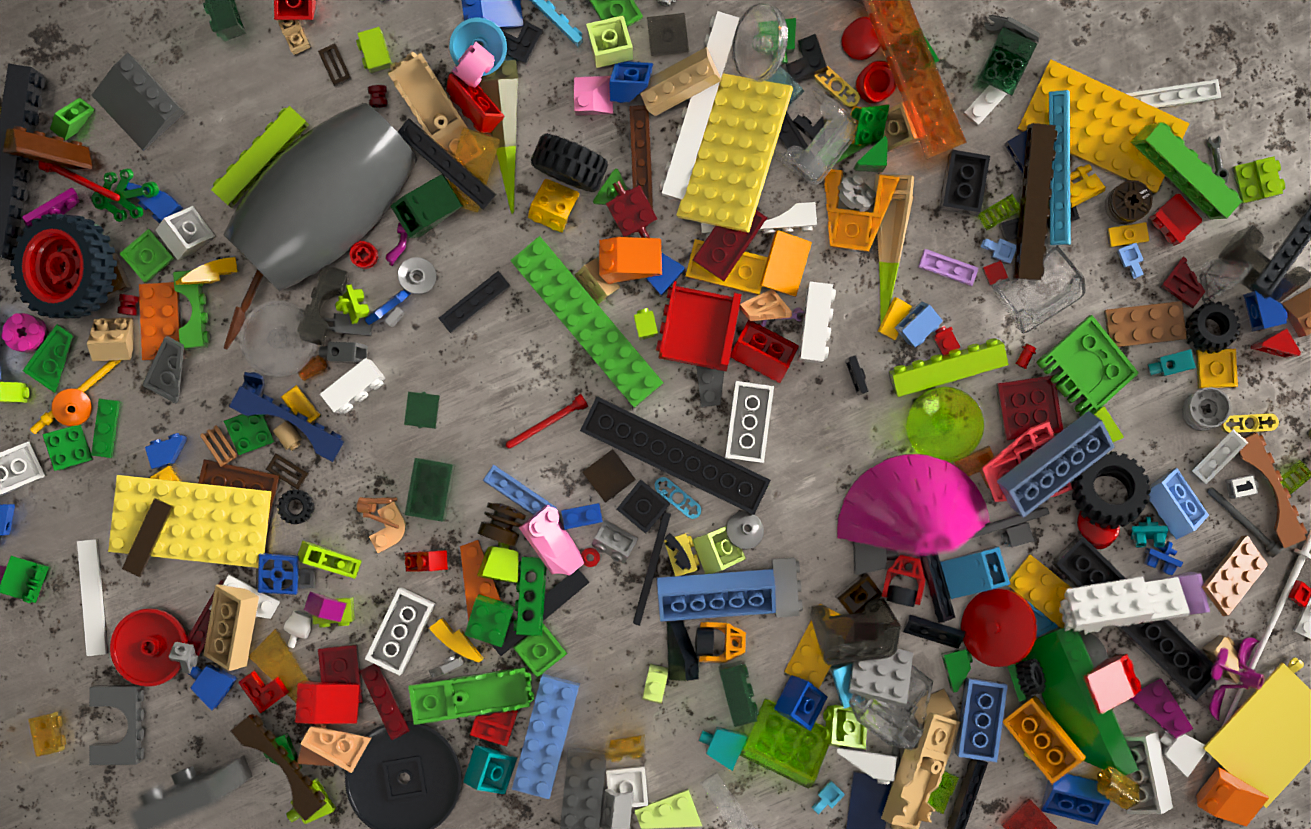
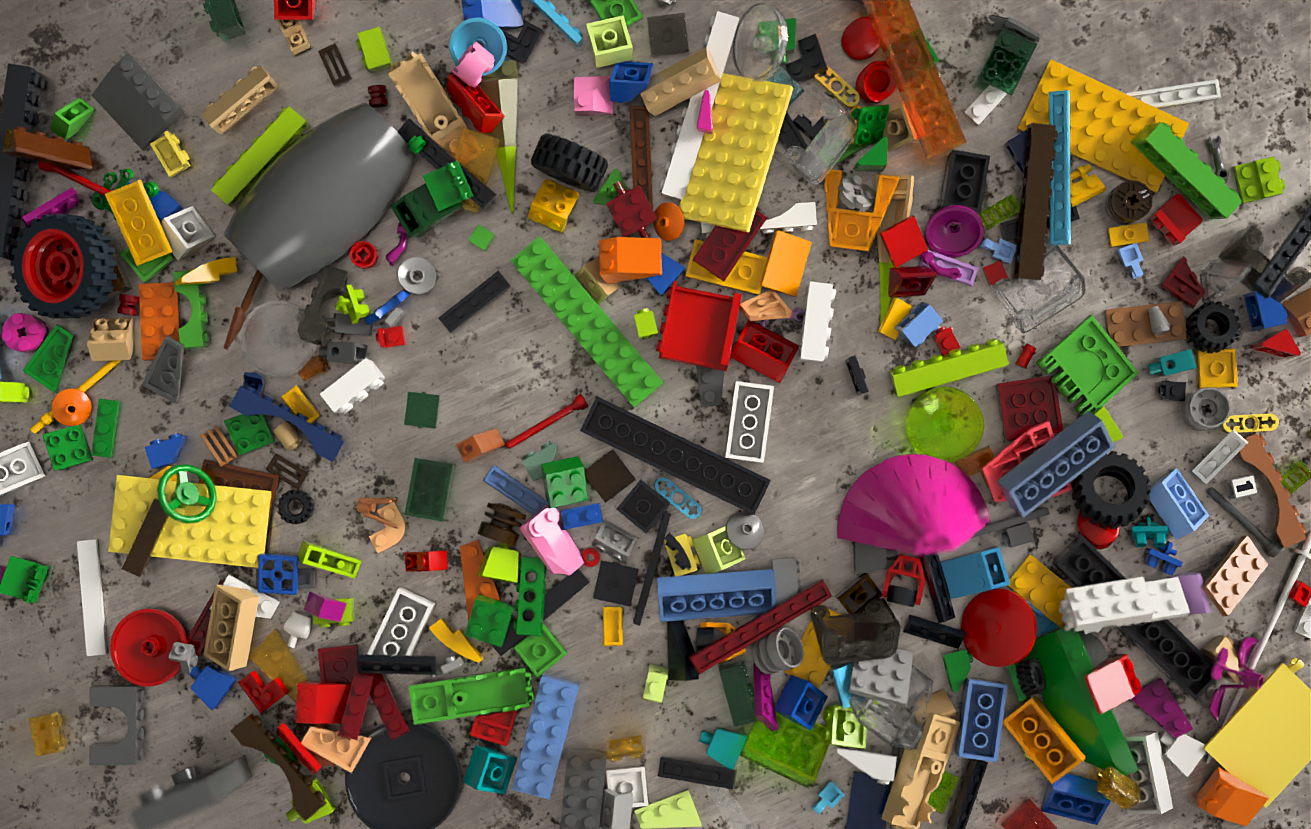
none -> yellow plate [105,180,173,266]
none -> light yellow bracket [150,131,190,177]
none -> piece [157,464,217,524]
none -> tan slope [202,65,278,135]
none -> red tile [276,723,322,775]
none -> dark red plate [338,665,375,741]
none -> black plate [356,654,437,675]
none -> red bracket [375,326,406,349]
none -> green plate [408,136,426,154]
none -> green hinge [423,161,474,212]
none -> dark orange slope [456,428,505,463]
none -> bright green tile [468,224,495,251]
none -> sand green slope [522,441,558,482]
none -> green brick [541,456,588,508]
none -> black plate [593,560,639,607]
none -> yellow plate [603,607,623,646]
none -> orange dish [653,202,684,241]
none -> black plate [658,757,737,790]
none -> dark red tile [689,579,832,675]
none -> dark pink slope [697,90,713,134]
none -> light grey wheel [752,628,804,674]
none -> magenta wing [753,663,779,731]
none -> red tile [879,215,928,268]
none -> dark red slope [888,266,937,297]
none -> magenta piece [920,251,962,279]
none -> magenta dish [925,205,984,257]
none -> light grey cone [1148,306,1170,336]
none -> black bracket [1158,380,1186,402]

